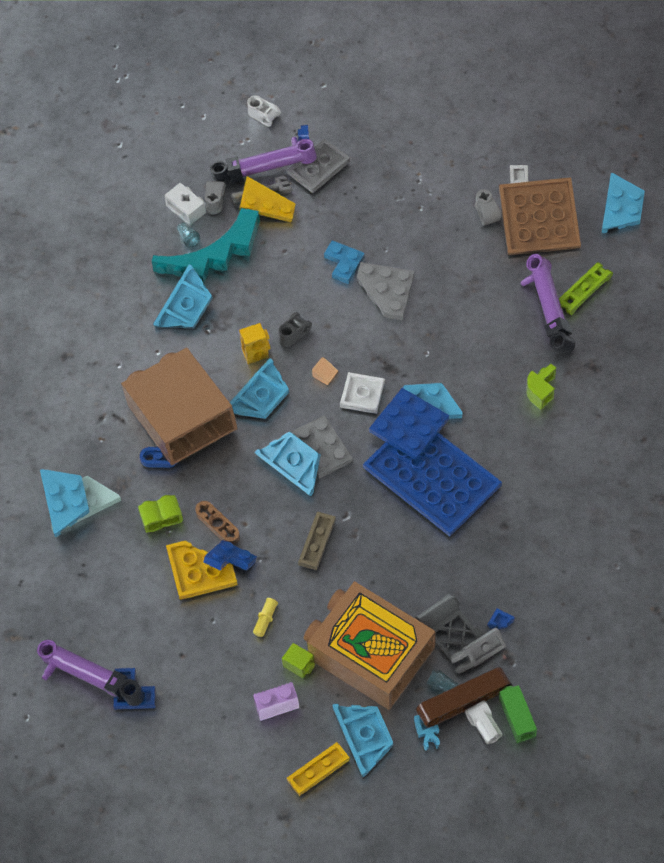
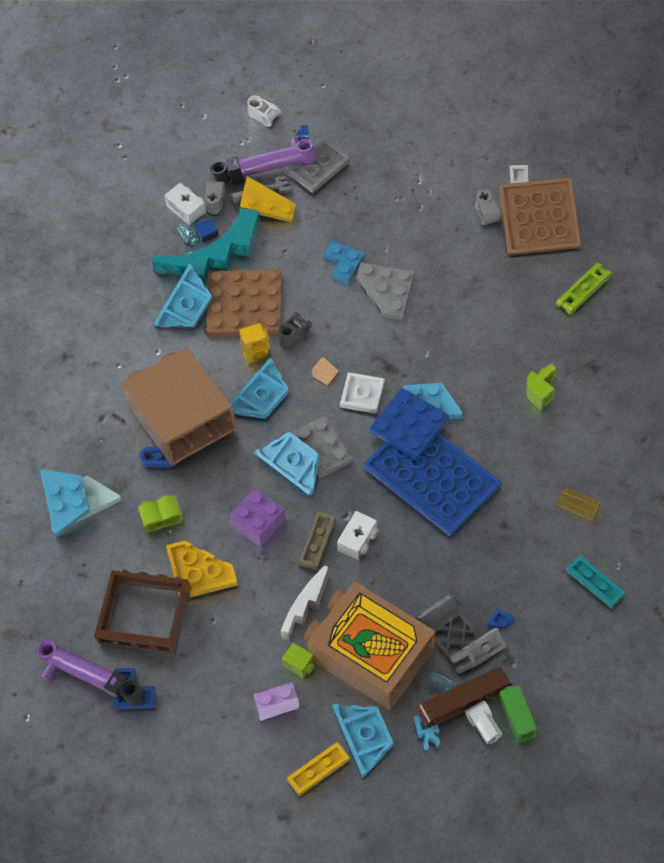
medium nougat beam [195,501,240,545] -> none
blue plate [203,540,257,571] -> none
light yellow axle [253,598,278,637] -> none
medium lavender piece [521,254,575,355] -> none
medium azure wing [602,173,645,233] -> none
none -> reddish brown window [94,569,192,654]
none -> blue tile [194,217,218,241]
none -> medium nougat plate [206,269,281,336]
none -> medium lavender brick [229,488,286,547]
none -> white slope [281,566,329,641]
none -> white brick [337,511,379,561]
none -> clear yellow tile [556,486,601,520]
none -> teal plate [566,555,625,609]

